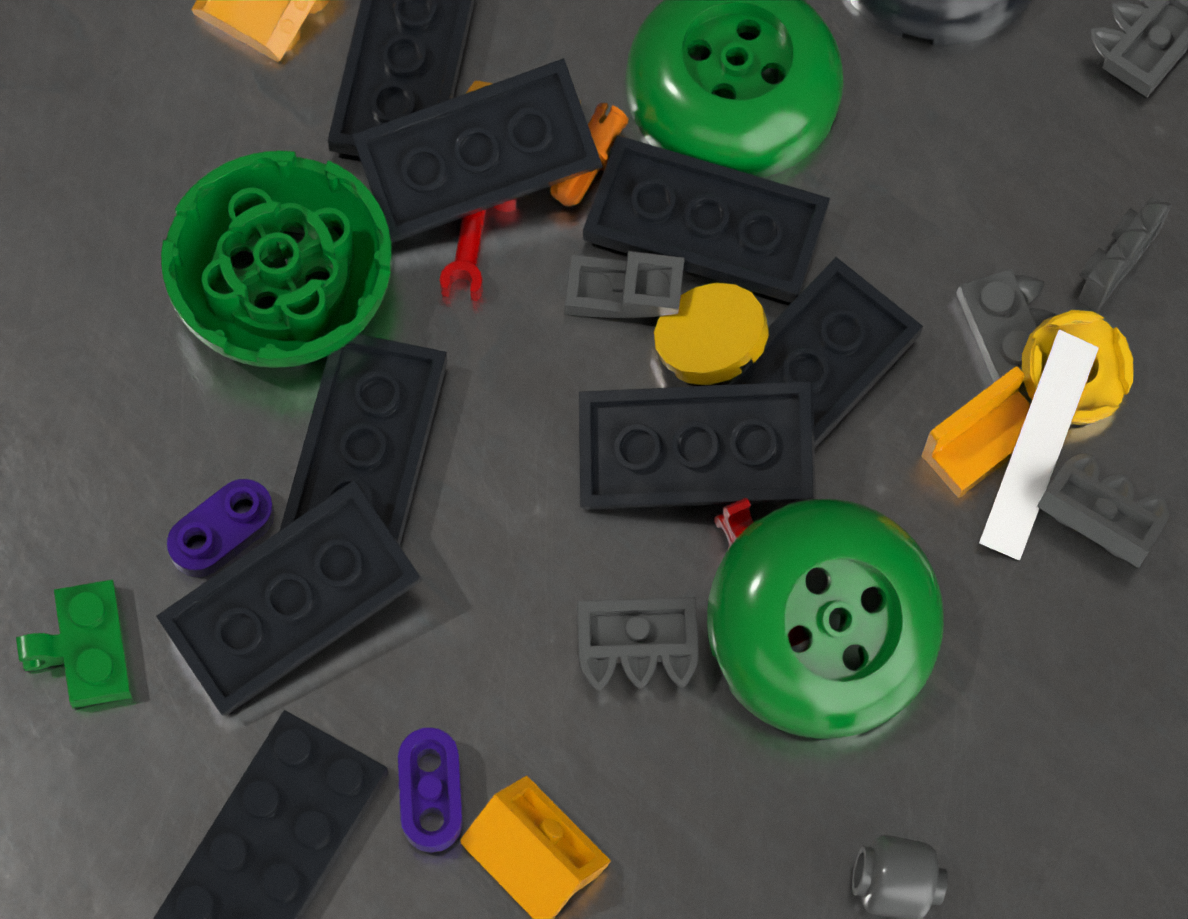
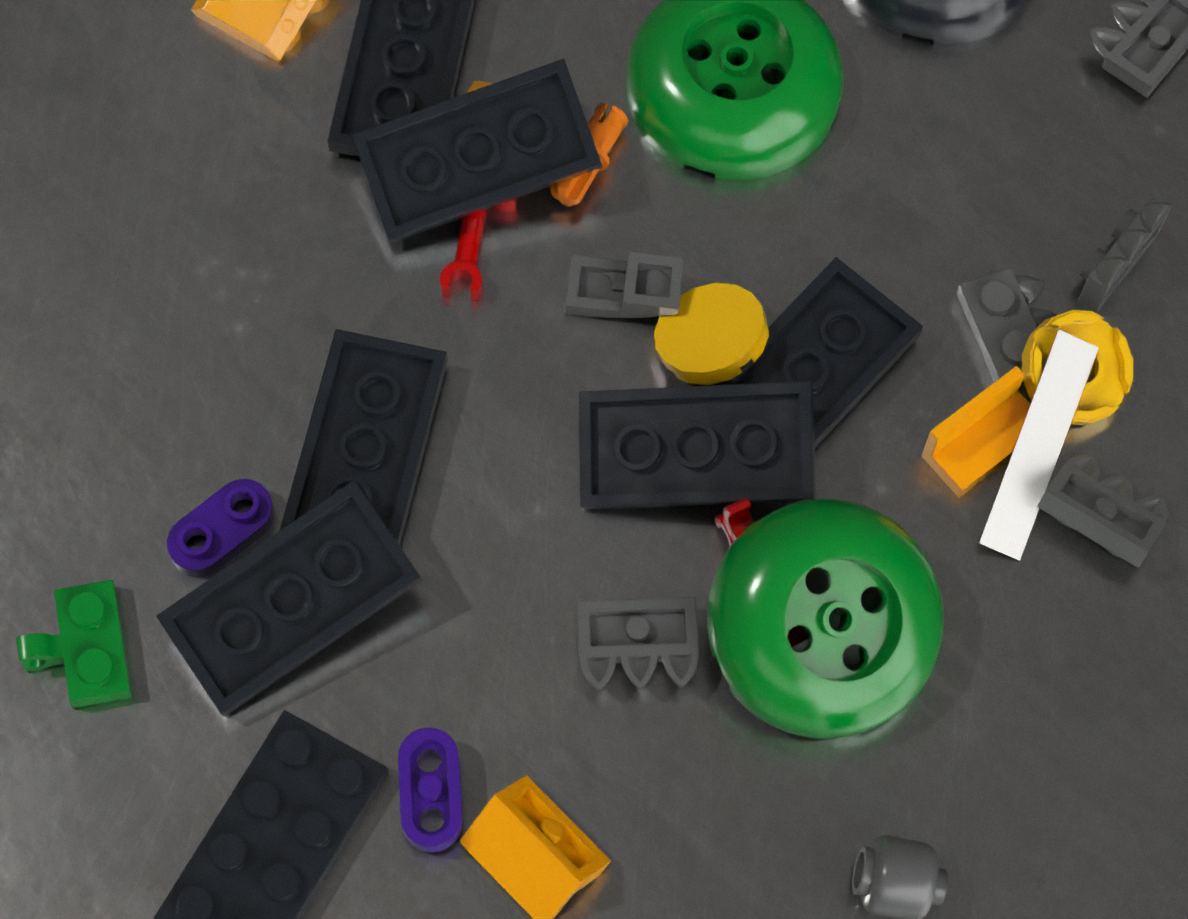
green brick [161,151,392,368] -> none
black plate [583,135,830,303] -> none

